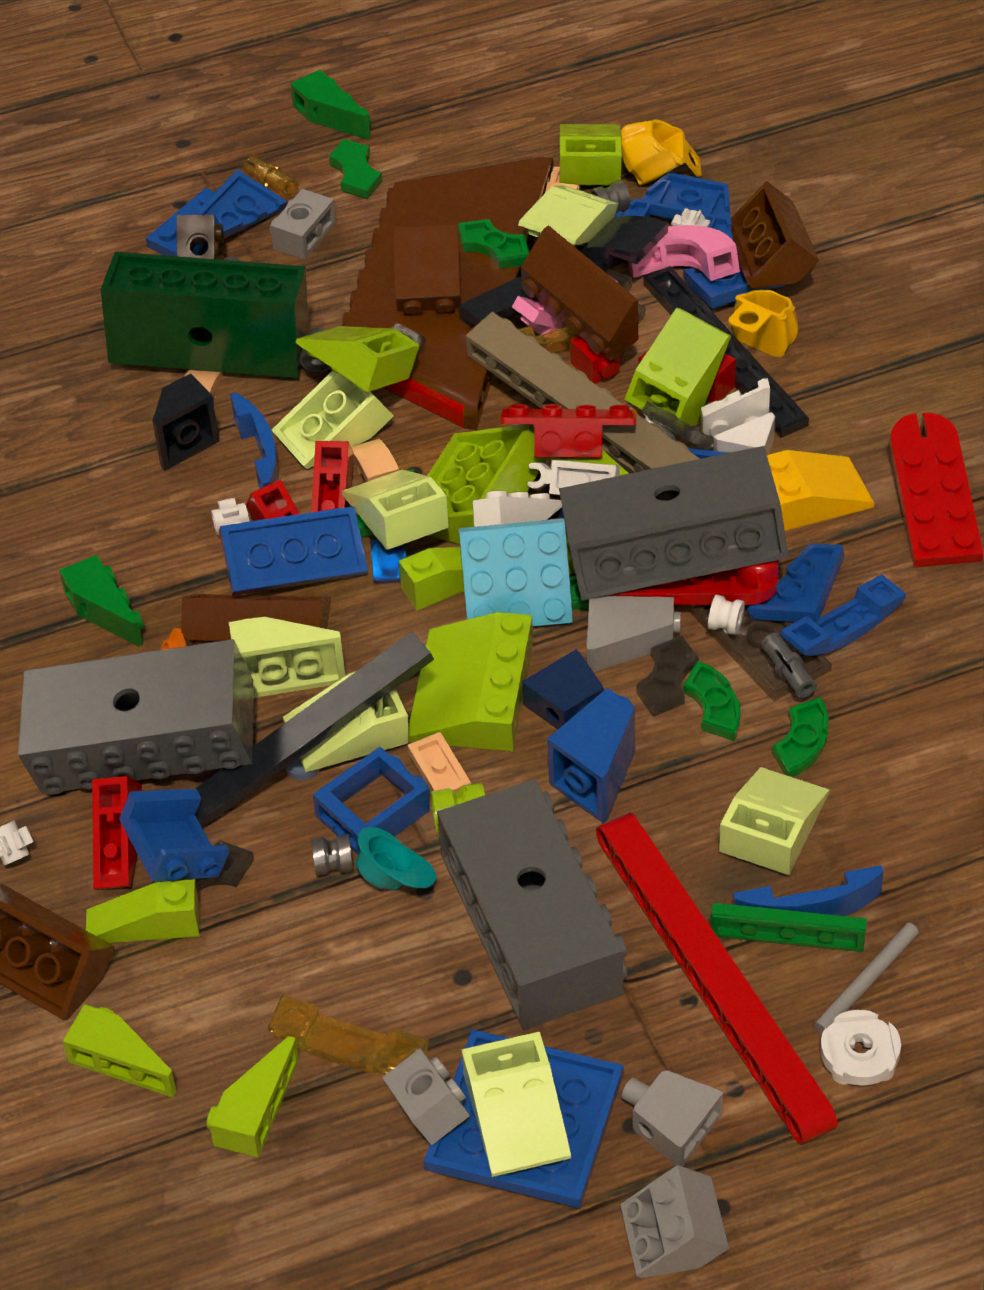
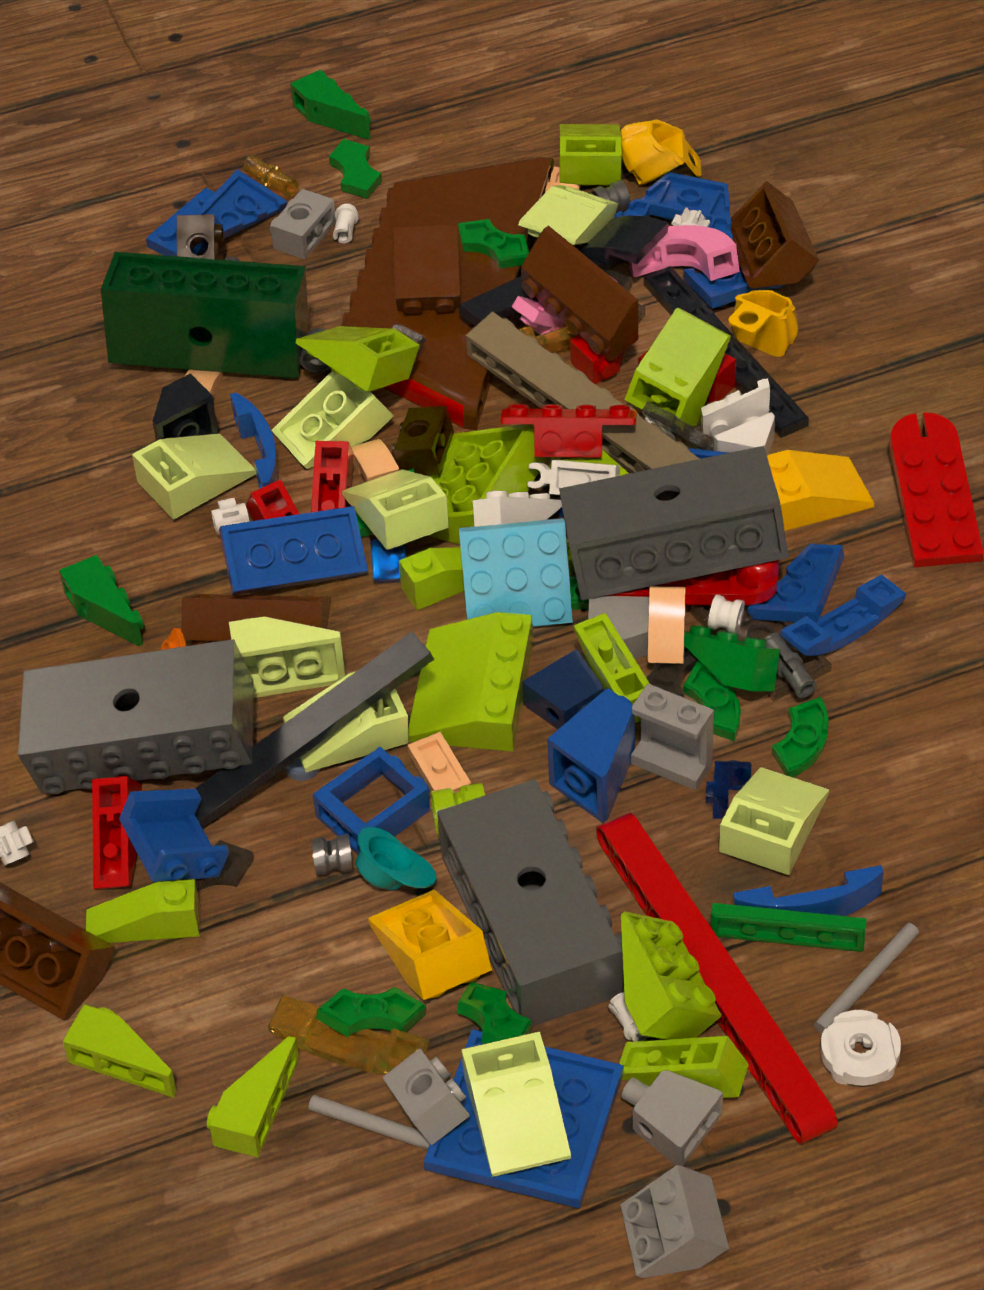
none -> yellowish green slope [132,434,256,520]
none -> light grey bar [308,1095,430,1150]
none -> green tile [317,987,427,1037]
none -> white pin [333,204,359,243]
none -> yellow slope [368,889,492,1000]
none -> dark brown brick [392,406,454,475]
none -> green tile [457,982,532,1044]
none -> lime slope [573,613,650,723]
none -> white pin [608,992,649,1042]
none -> lime slope [619,1036,749,1098]
none -> lime slope [621,911,722,1040]
none -> light grey panel [631,683,714,790]
none -> light nougat slope [648,586,685,663]
none -> green slope [684,625,780,691]
none -> clear blue bracket [706,760,752,819]

